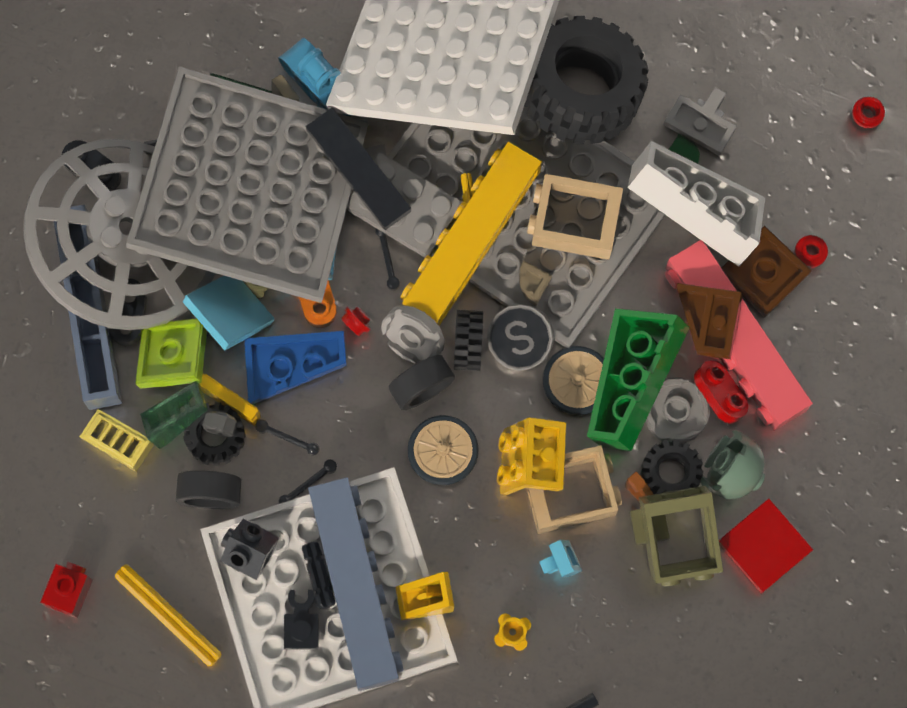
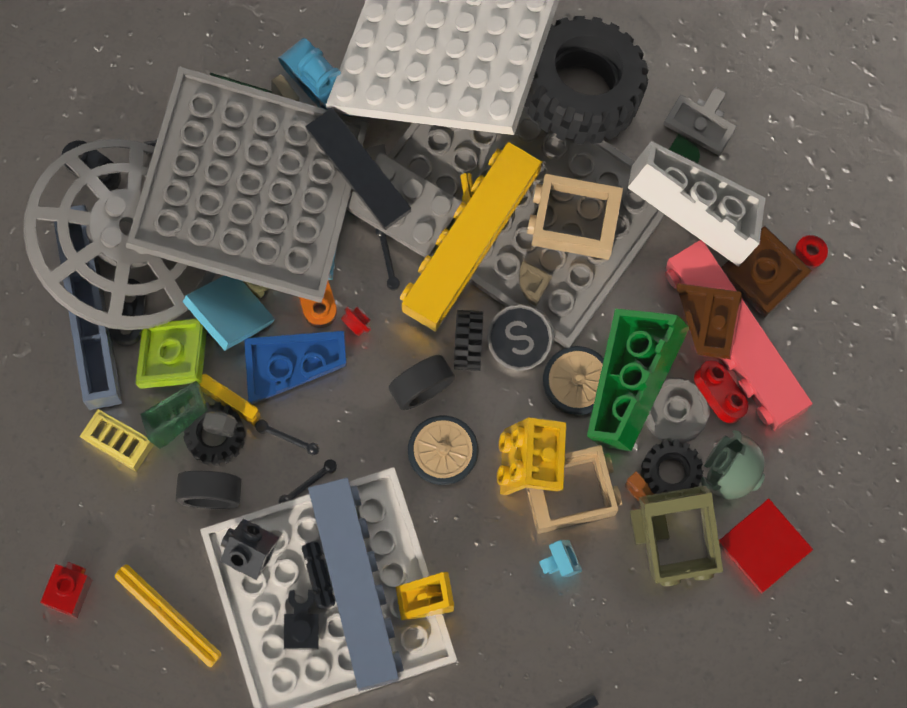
light grey tile [381,305,445,363] -> none
yellow plate [494,613,531,651] -> none
red plate [852,97,885,129] -> none

